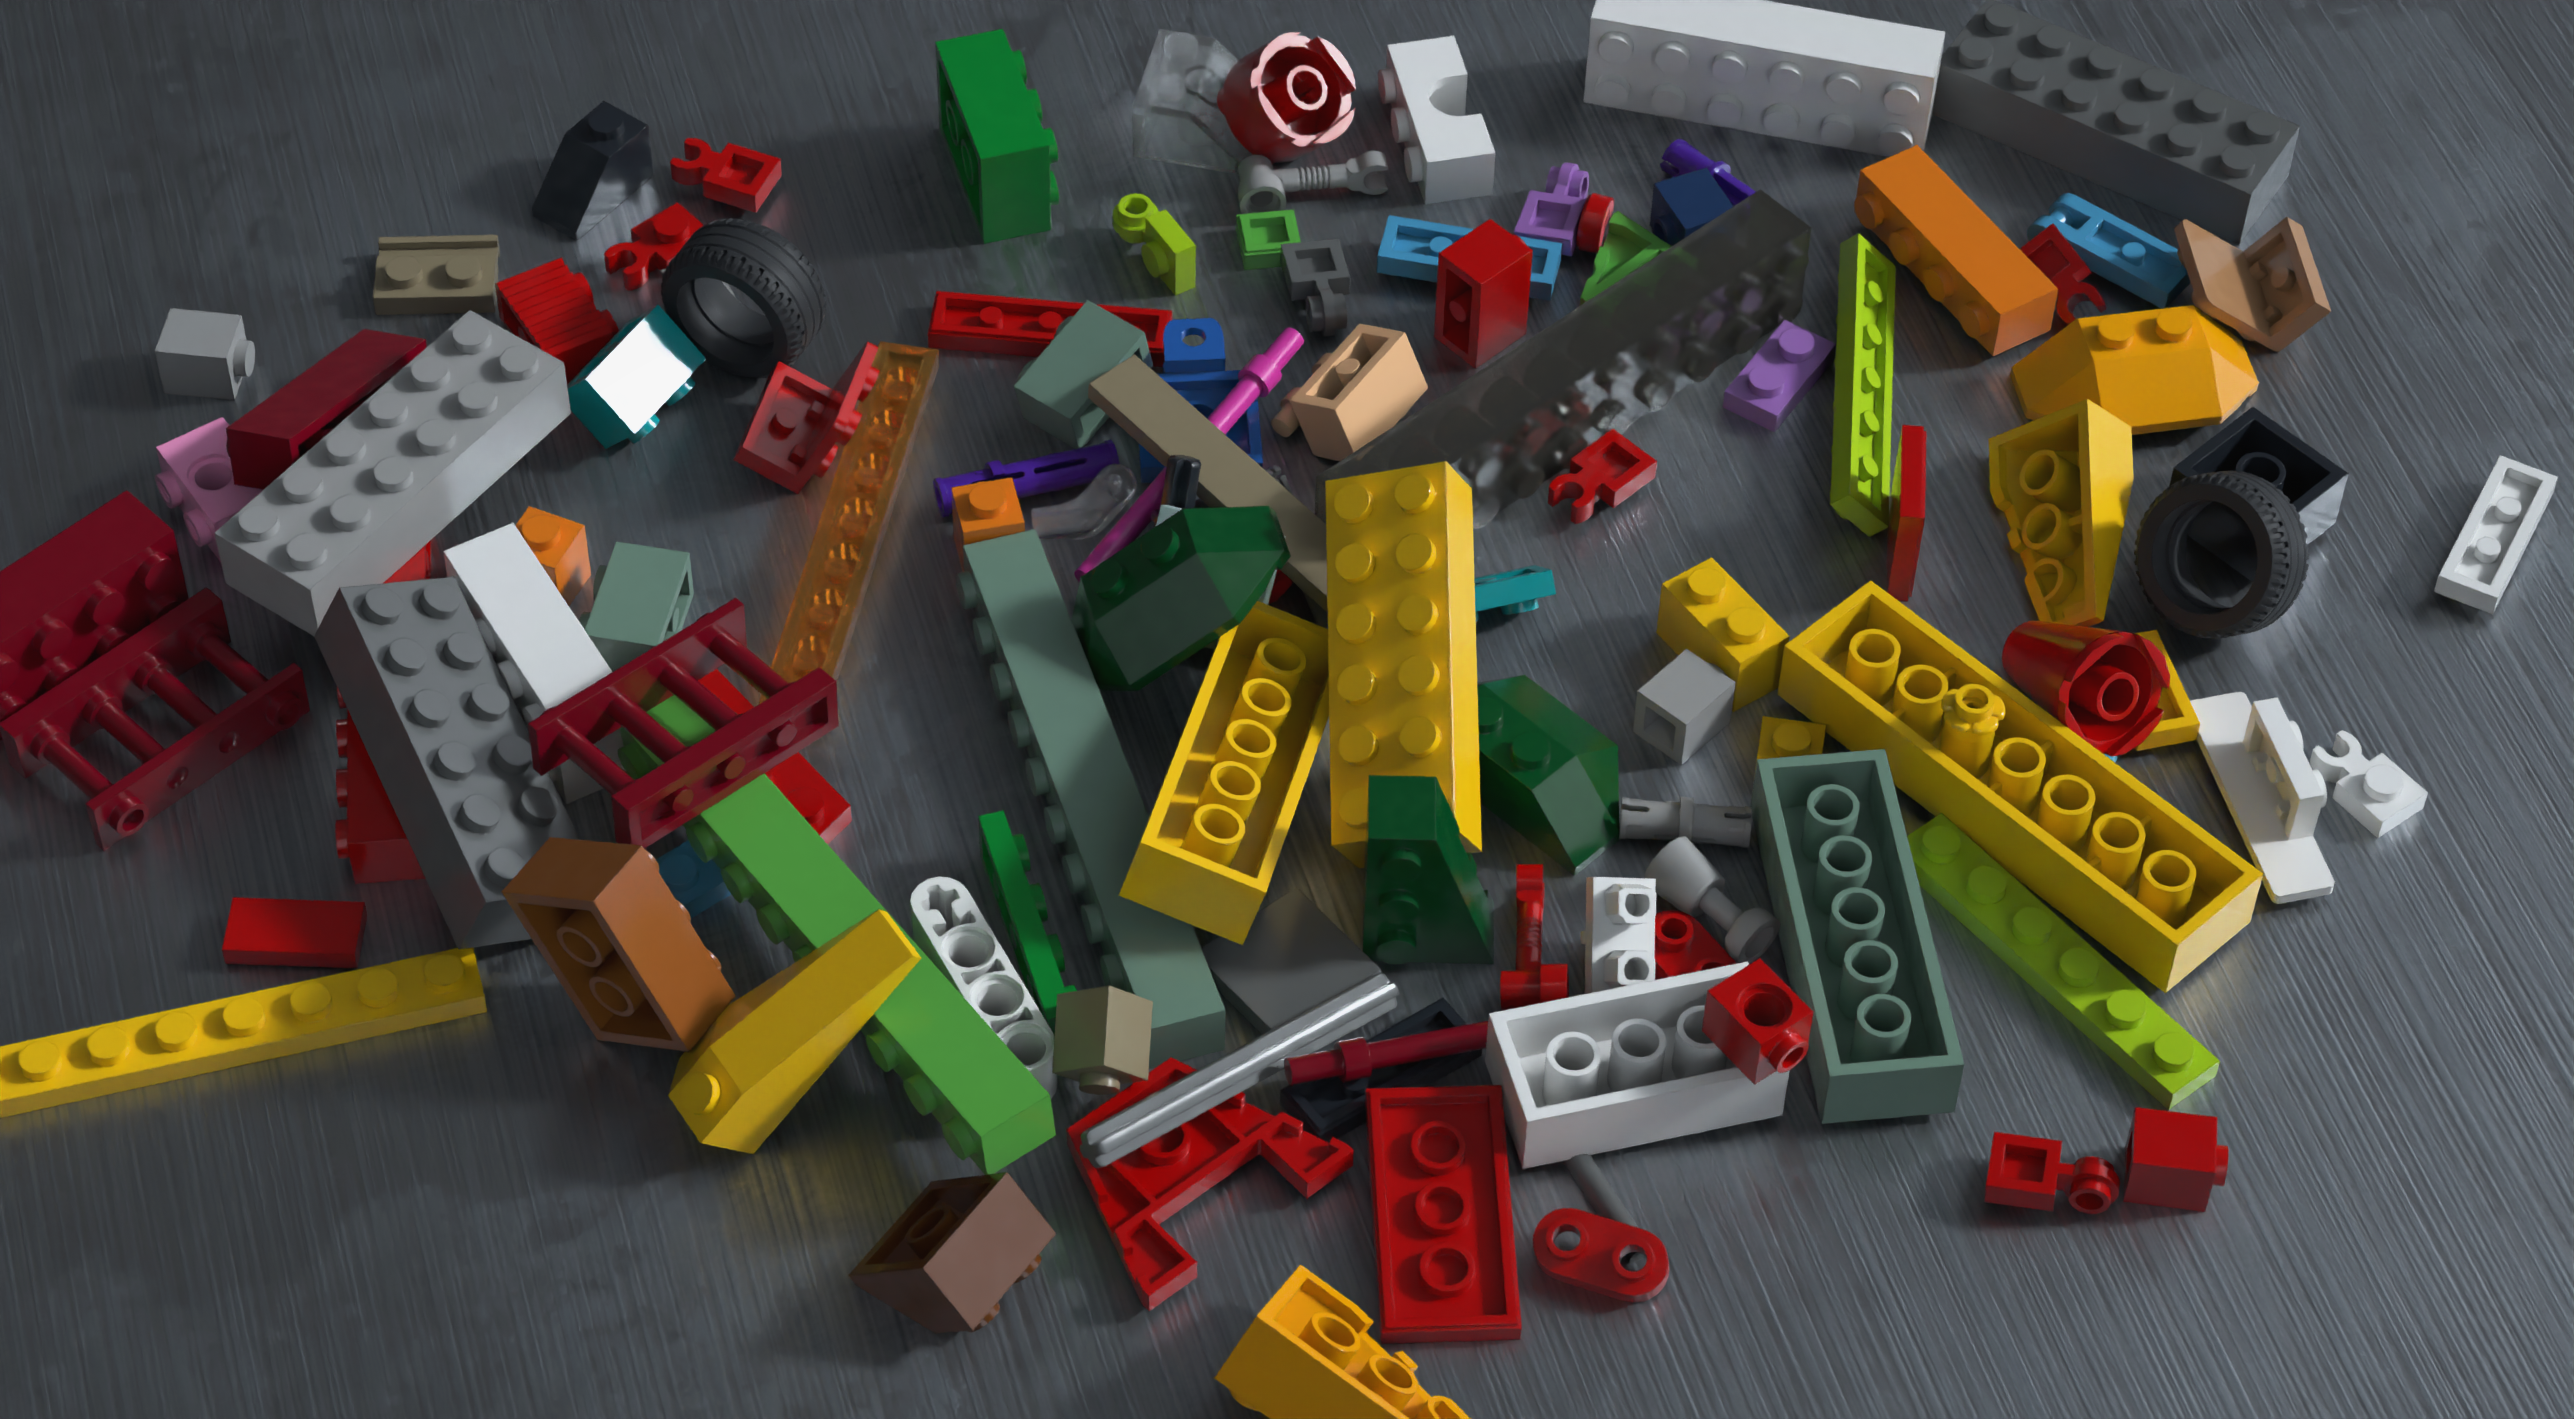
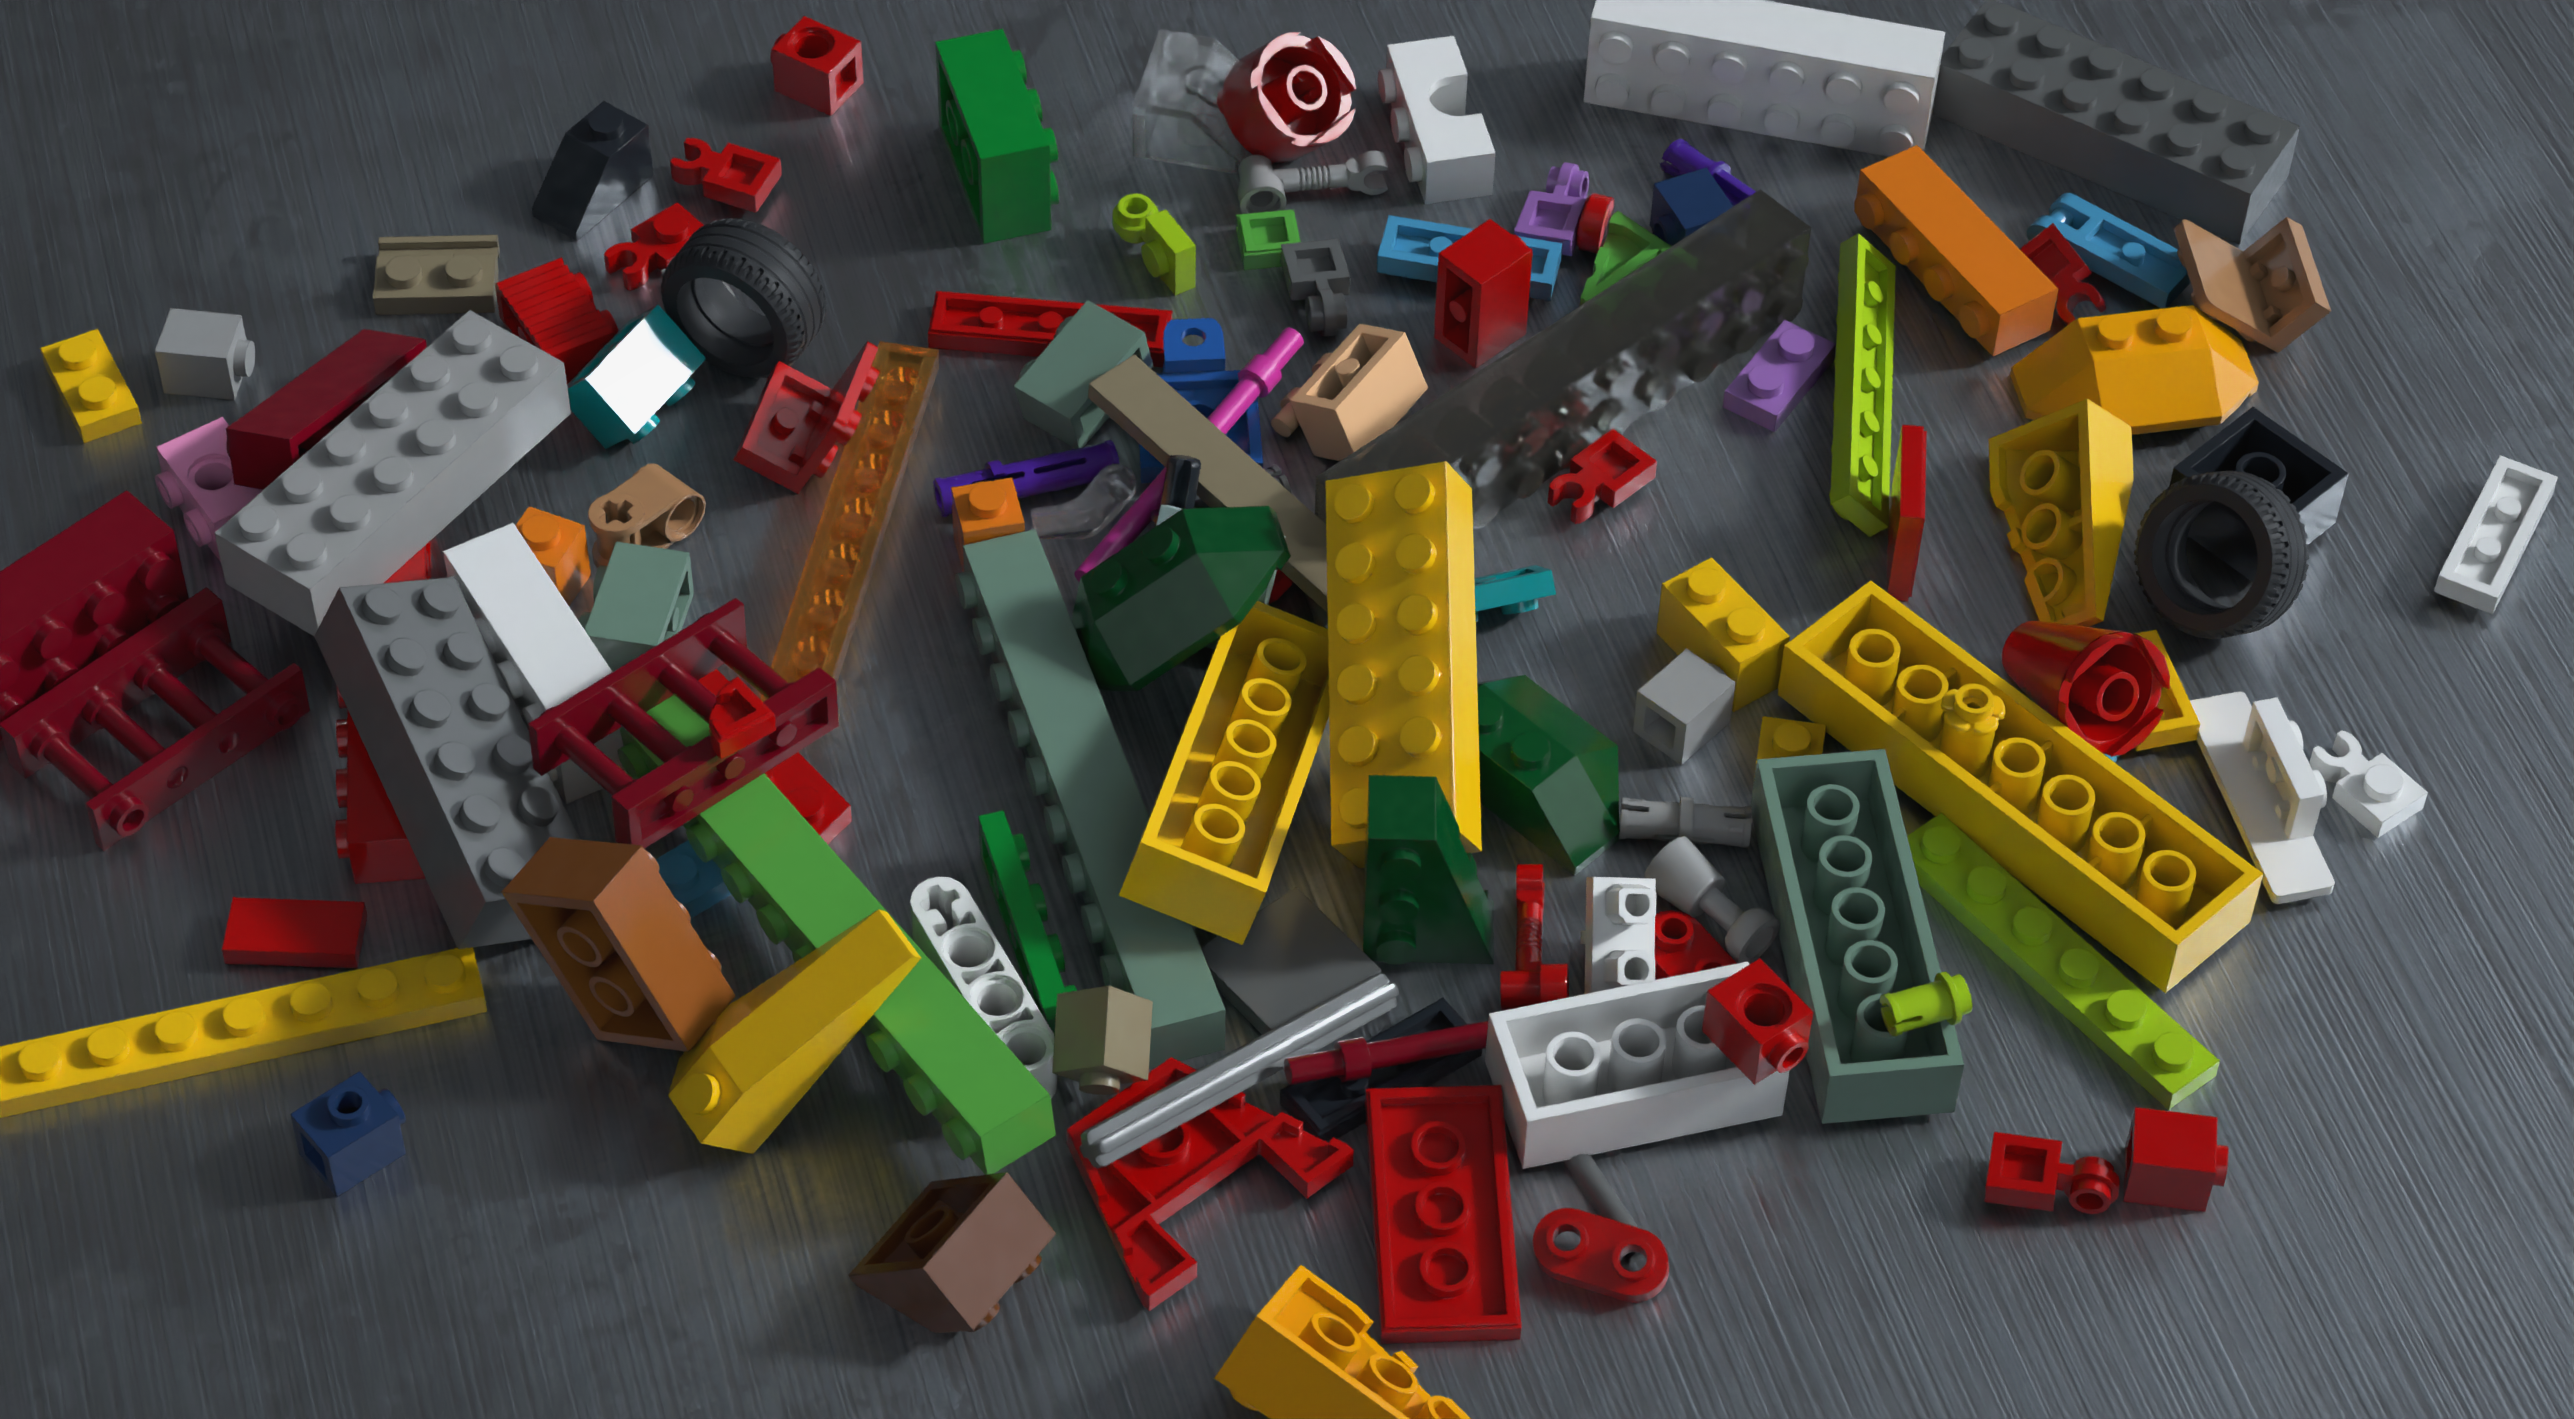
none -> yellow plate [40,329,142,443]
none -> dark blue brick [290,1071,406,1197]
none -> medium nougat piece [588,464,706,568]
none -> red tile [709,676,776,759]
none -> red brick [770,16,864,116]
none -> lime pin [1880,971,1972,1037]

